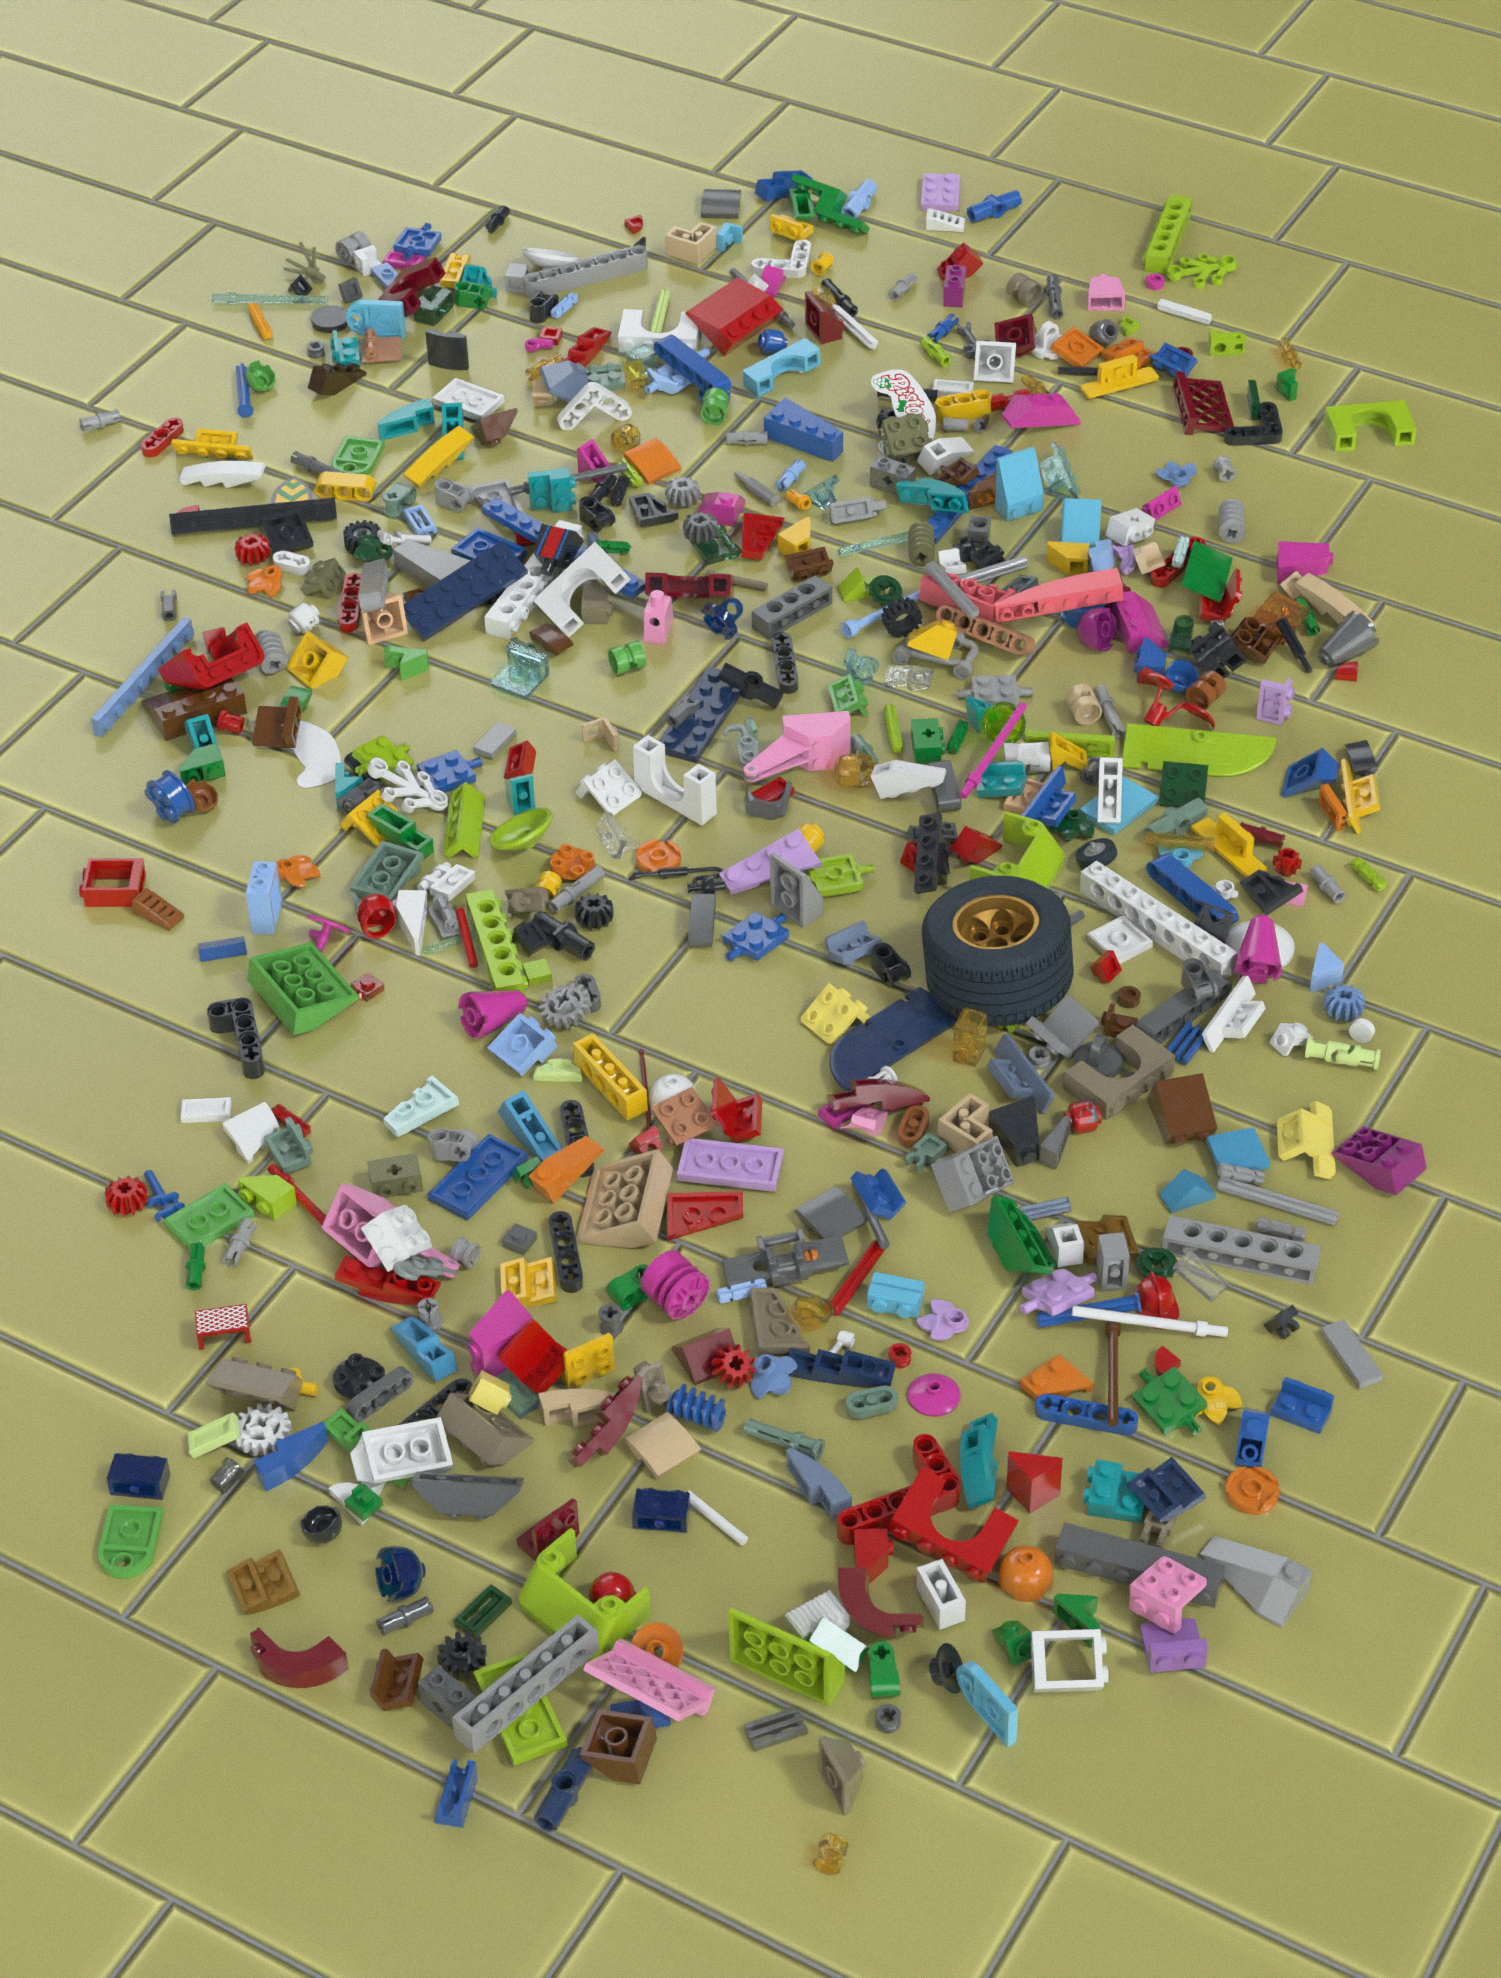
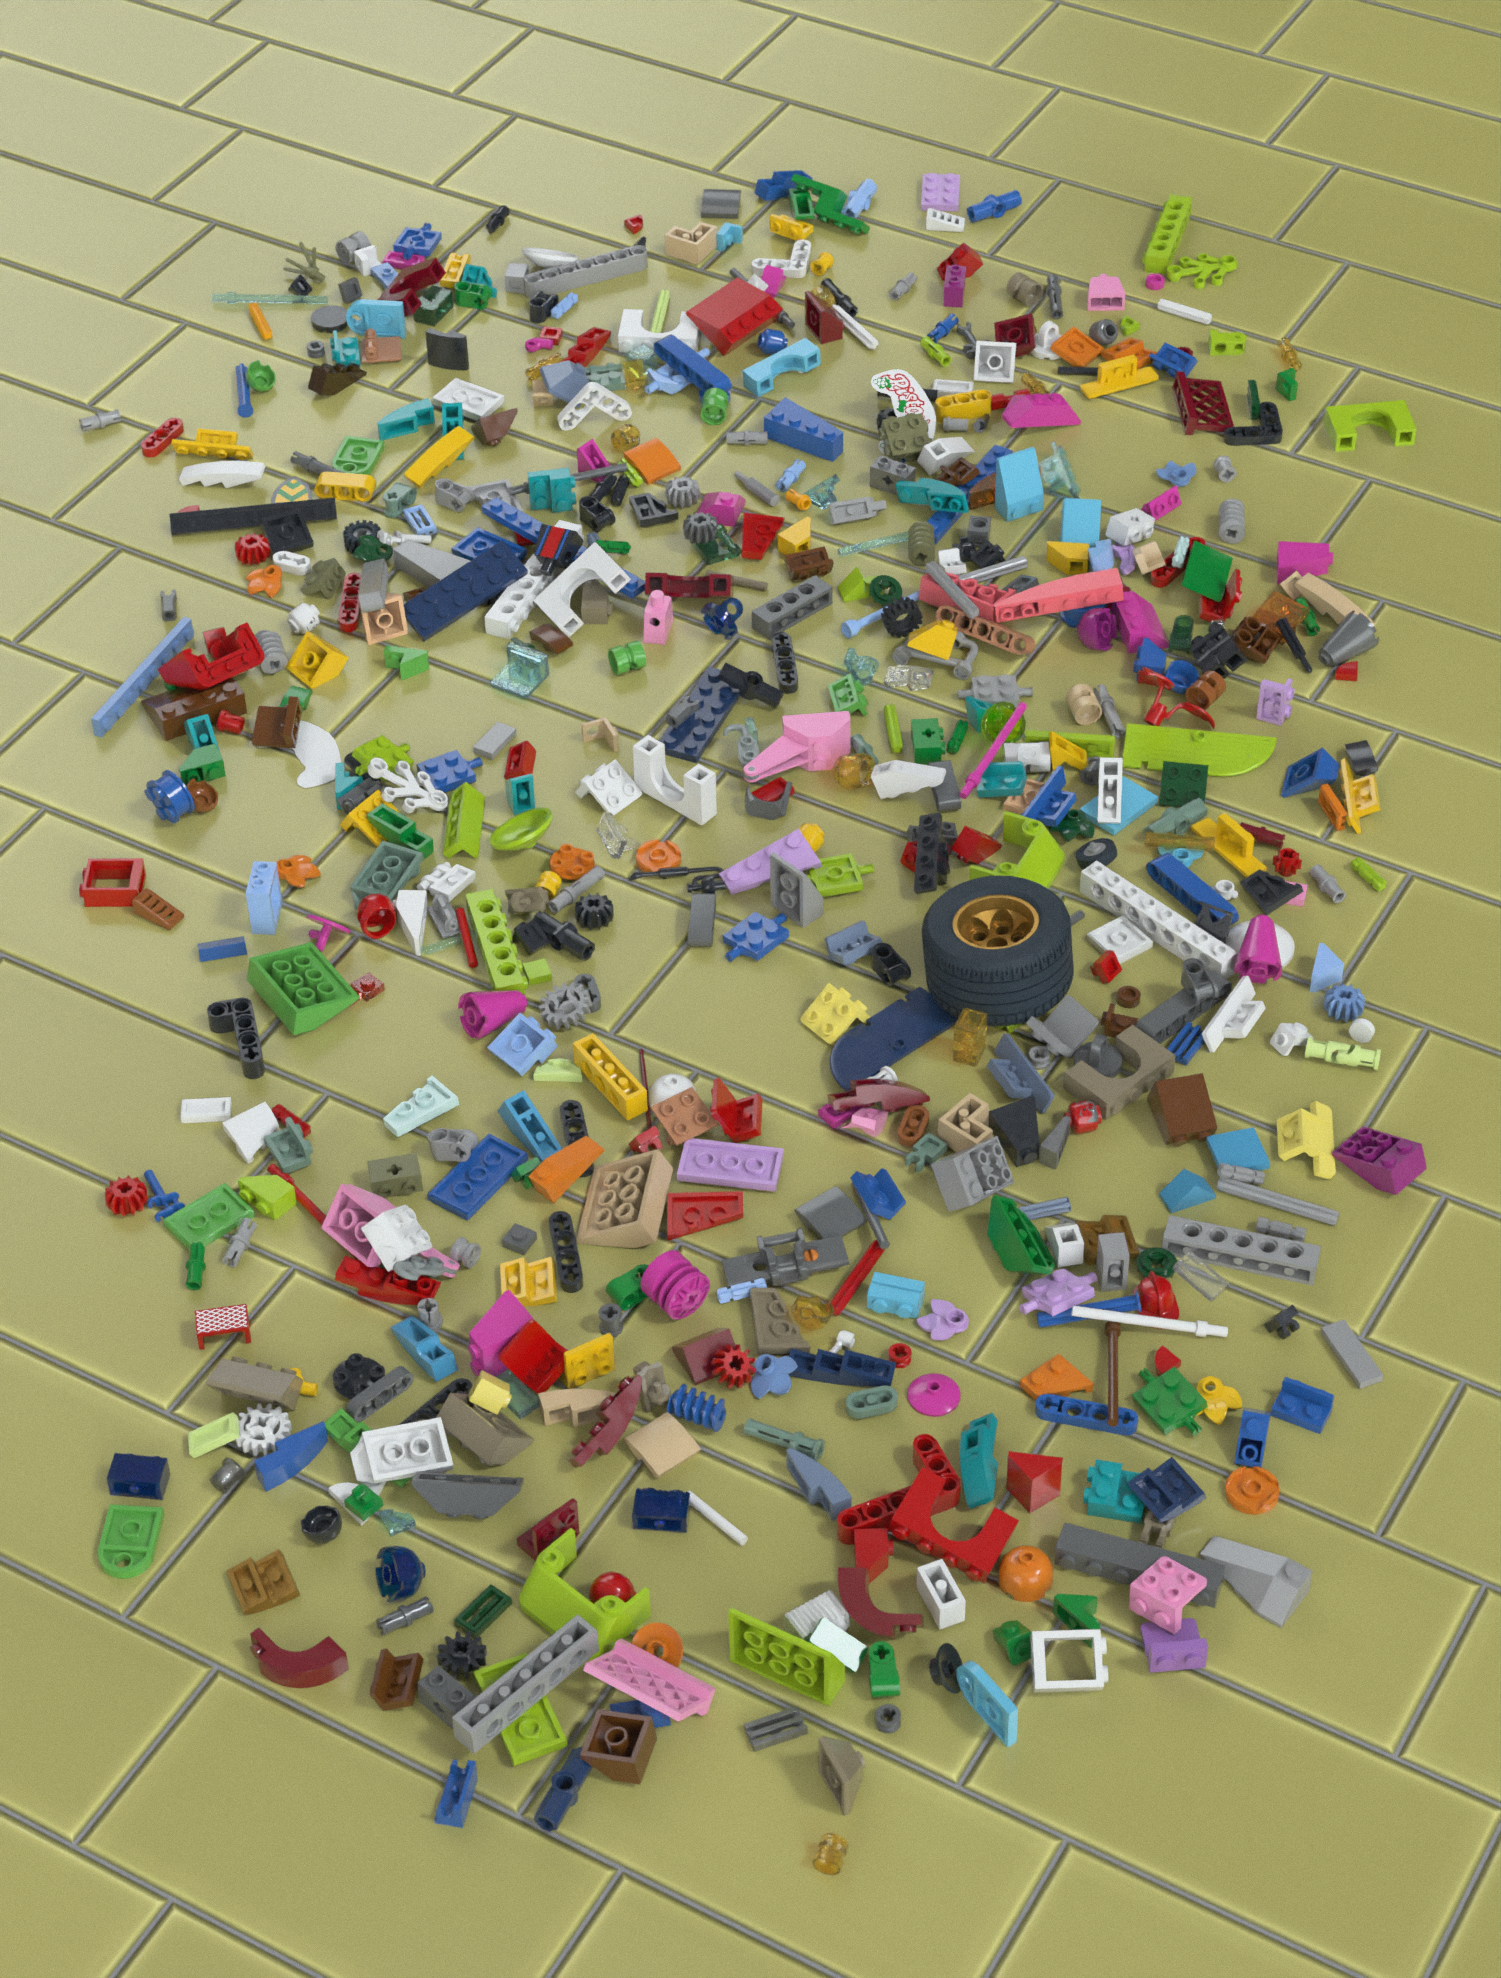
none -> clear light blue tile [380,1509,416,1537]

